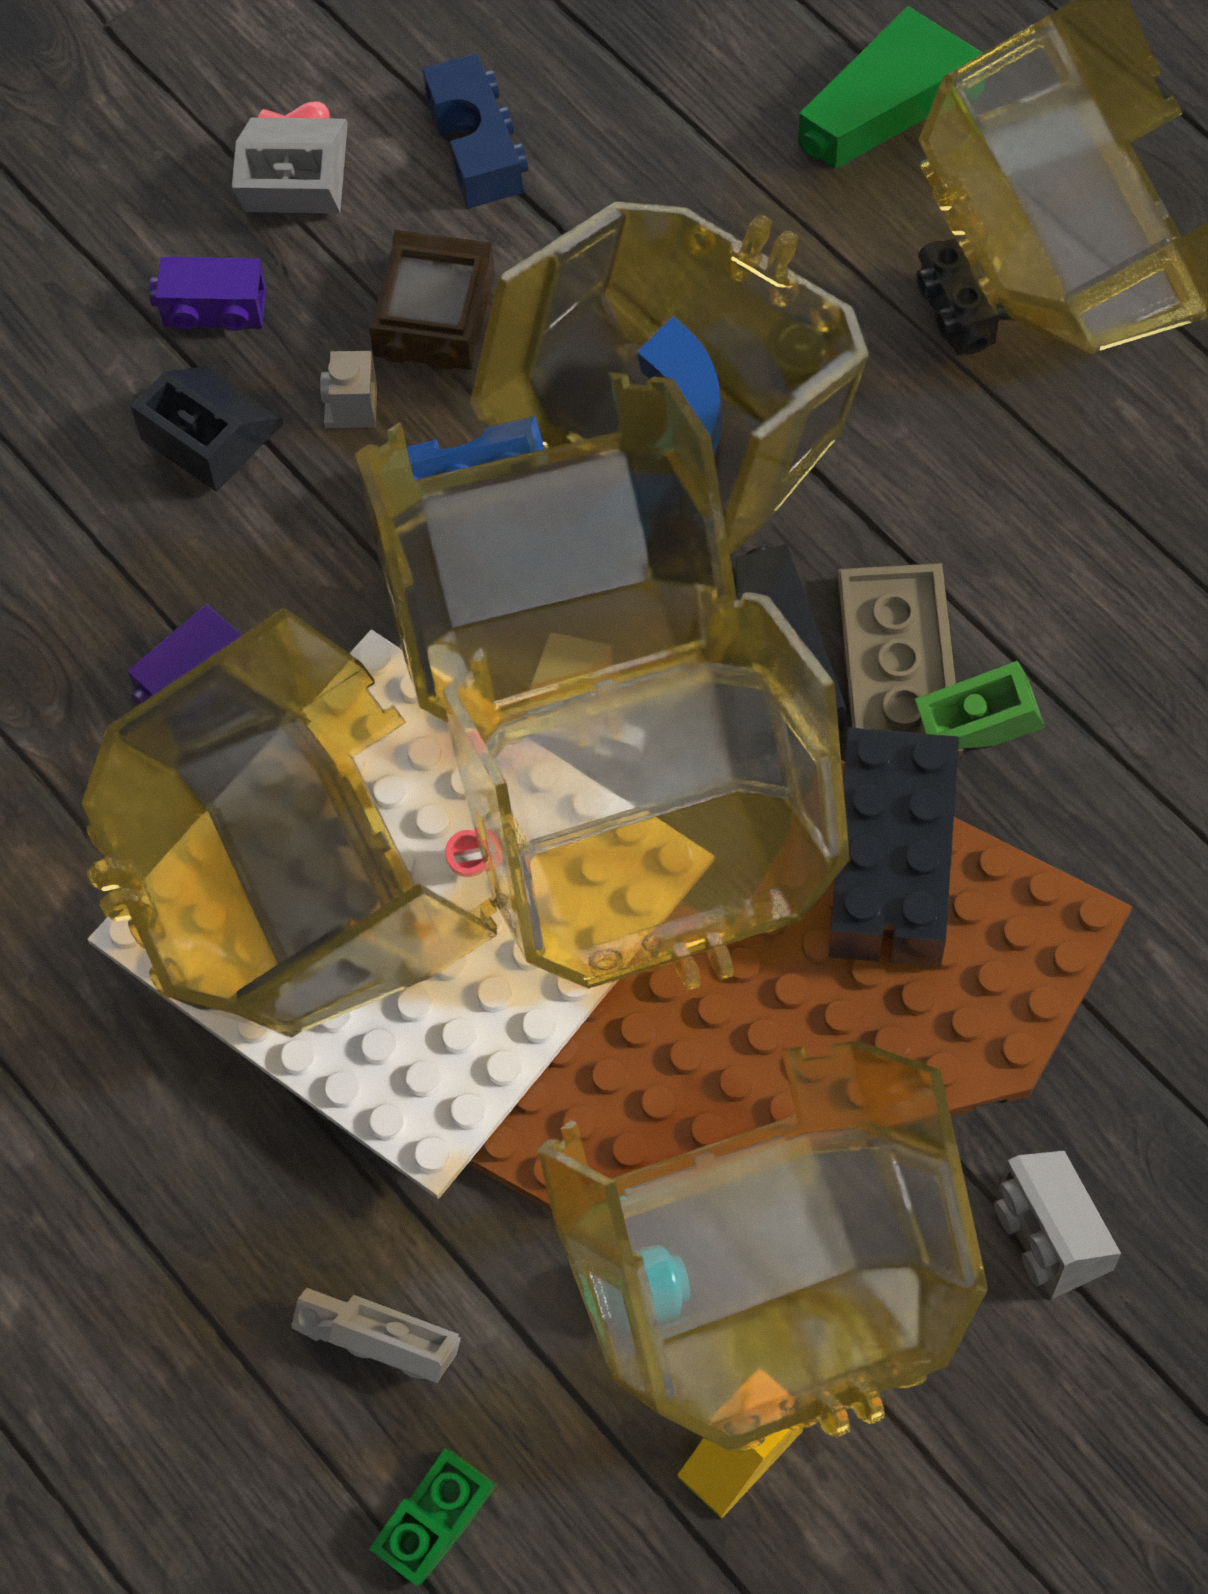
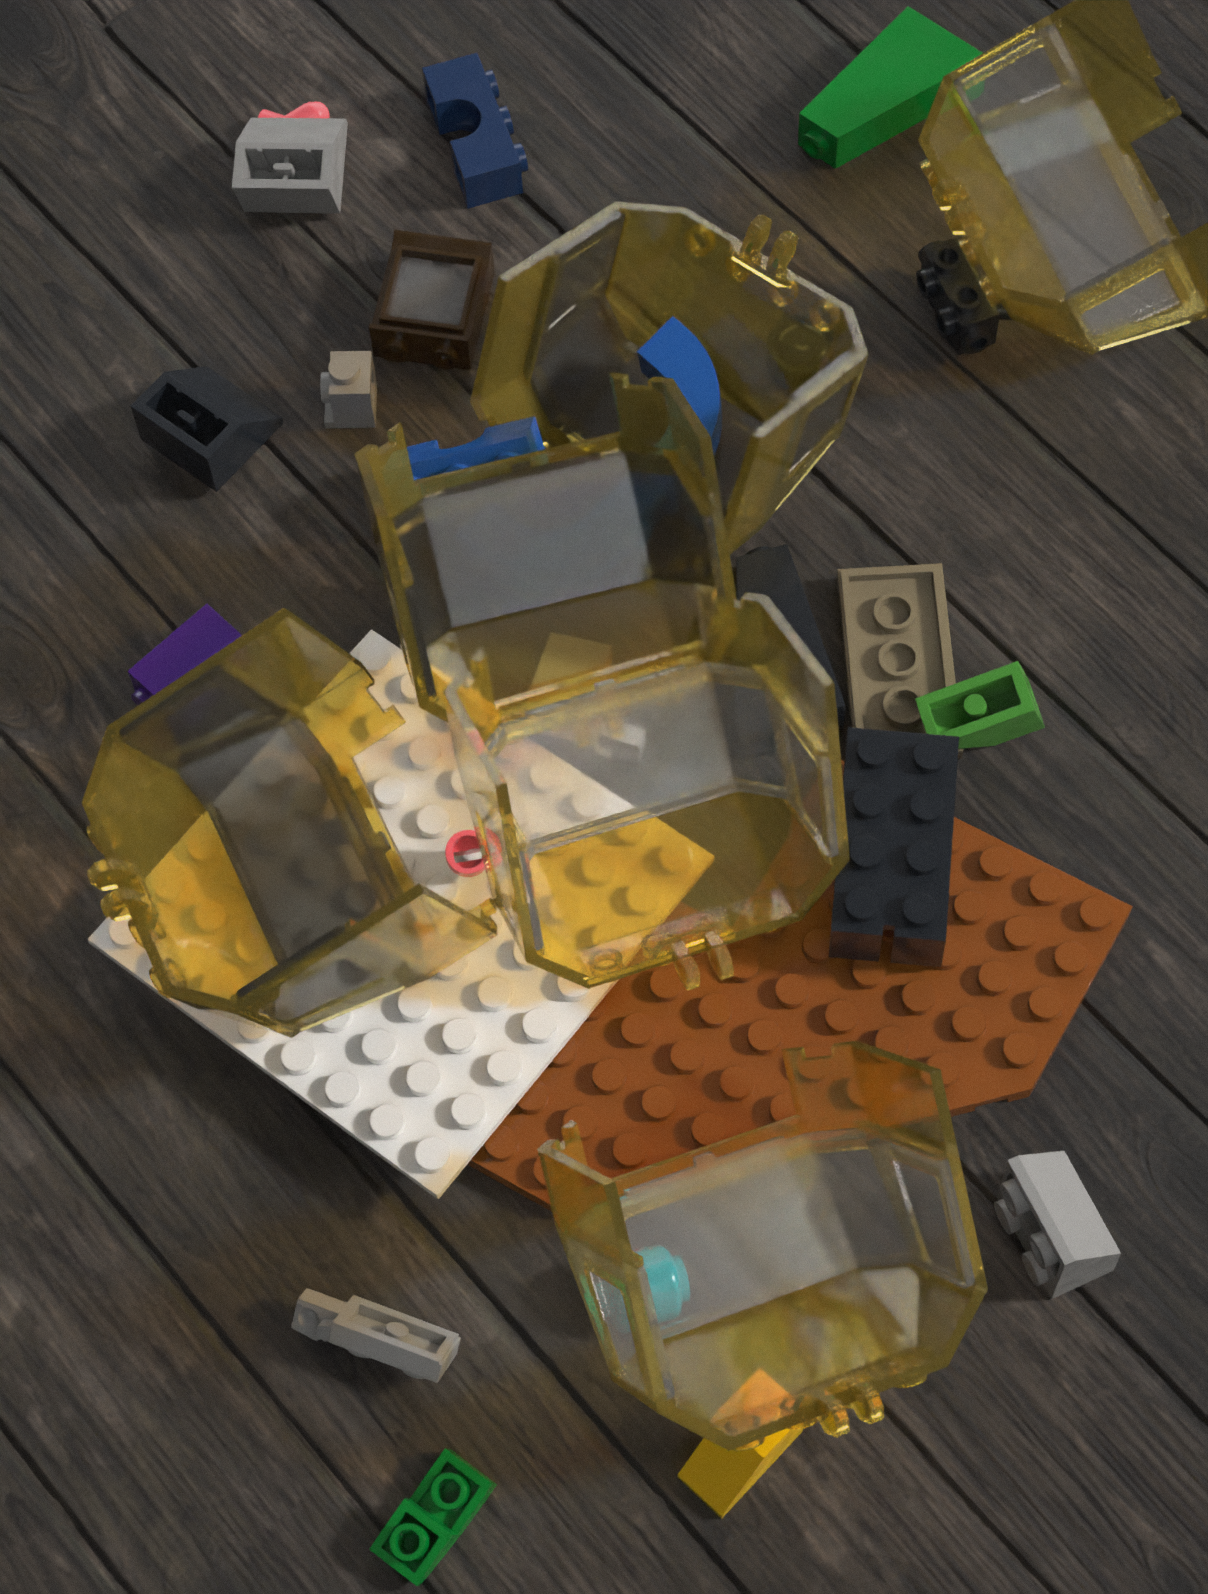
dark purple brick [149,256,267,331] -> none

